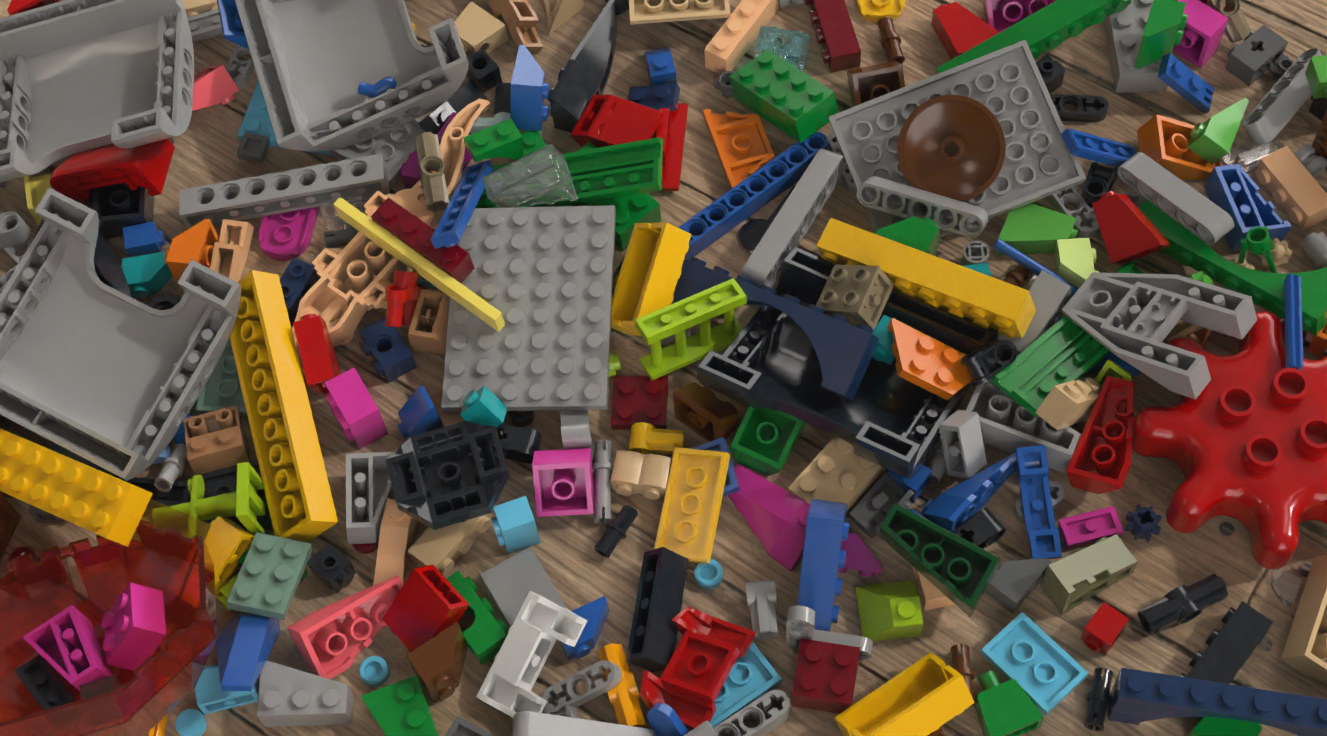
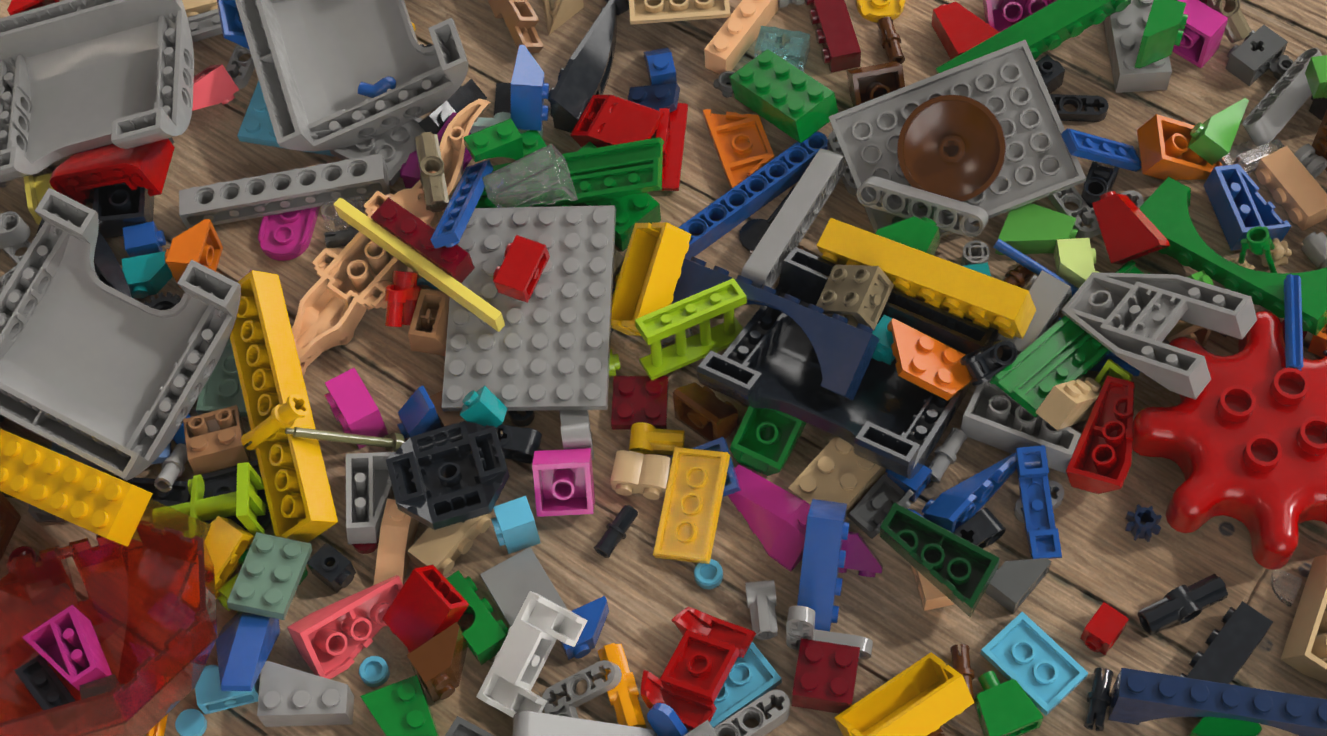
dark pink brick [101,583,166,672] -> none
light nougat slope [210,219,254,282] -> none
dark grey plate [237,133,270,163] -> none
dark blue brick [280,258,320,323] -> none
red slope [293,314,341,395] -> none
dark blue brick [359,316,417,383] -> none
tan torso [455,1,508,55] -> none
black brick [466,48,502,93] -> none
light grey pin [592,439,614,524] -> none
black brick [626,547,689,672] -> none
lime slope [855,580,924,642] -> none
light grey brick [938,410,987,478] -> none
wedge [1041,534,1138,615] -> none
dark pink plate [1058,506,1124,550] -> none
light grey beam [1117,152,1234,245] -> none
blue hinge [1158,53,1214,113] -> none
none -> yellow pin [241,393,310,450]
none -> olive piece [285,427,404,452]
none -> red brick [493,235,550,303]

